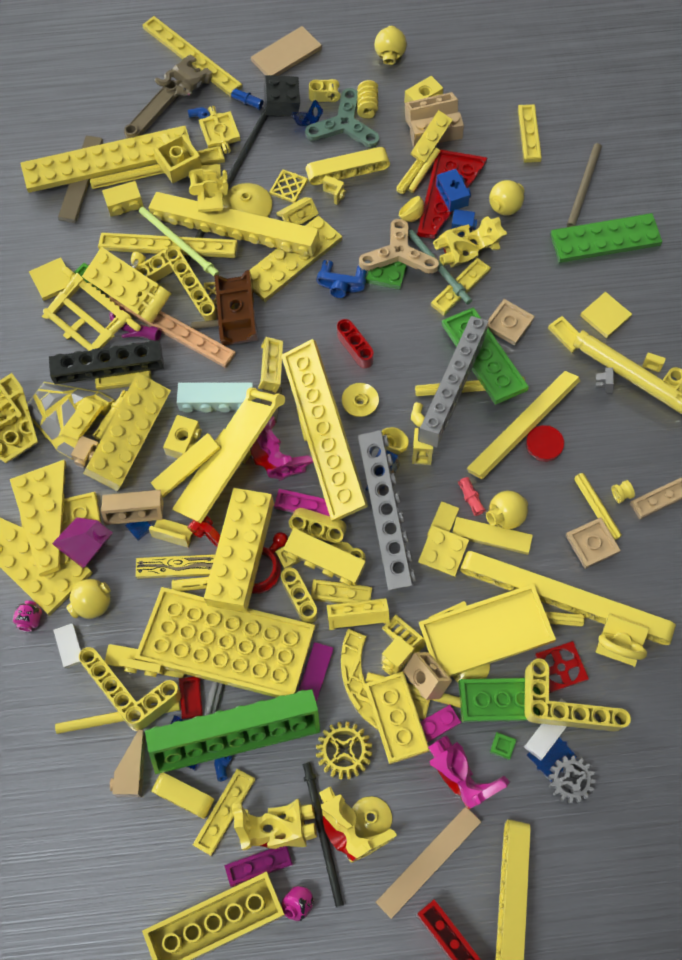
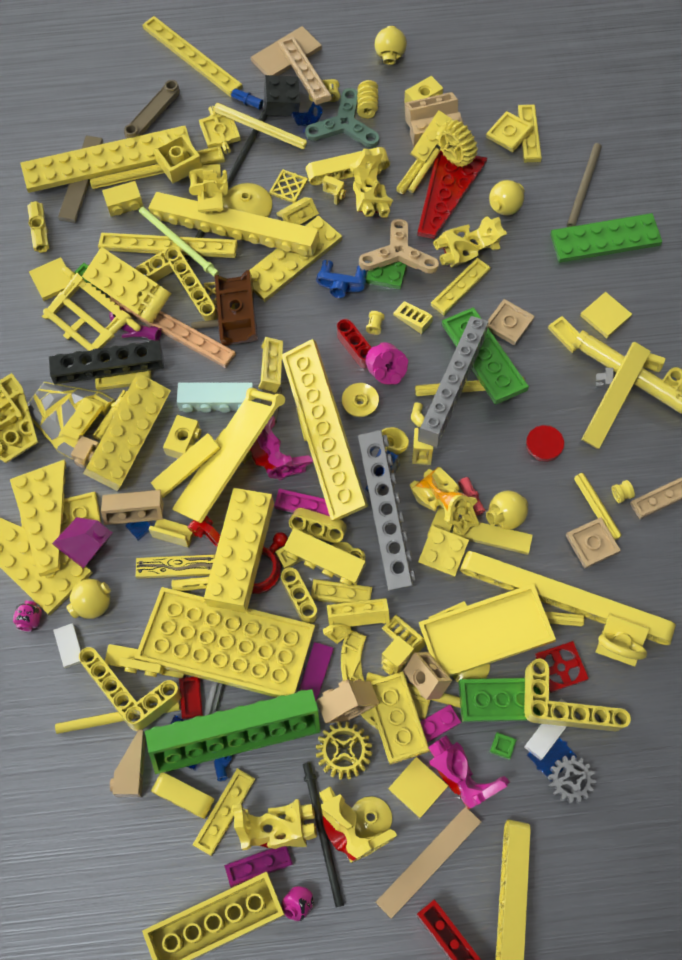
light yellow hinge [130,252,146,269] -> none
dark tan animal [155,55,212,97] -> none
blue arm [188,107,210,119] -> none
light yellow piece [399,196,424,222] -> none
sand green bar [408,229,472,305] -> none
blue brick [436,169,471,212] -> none
blue brick [451,209,477,236] -> none
light yellow tile [467,371,580,479] -> none
none -> light yellow piece [27,201,50,253]
none -> light yellow axle [214,103,307,149]
none -> tan tile [279,37,331,105]
none -> tan brick [316,679,380,723]
none -> light yellow tile [323,624,352,644]
none -> light yellow hips [349,148,393,218]
none -> dark pink brick [365,342,408,385]
none -> light yellow bush [366,311,385,335]
none -> light yellow tile [388,757,448,819]
none -> light yellow slope [393,301,433,334]
none -> light yellow hips [410,467,479,535]
none -> light yellow gear [436,119,478,167]
none -> light yellow tile [486,111,534,152]
none -> light yellow tile [581,342,651,449]

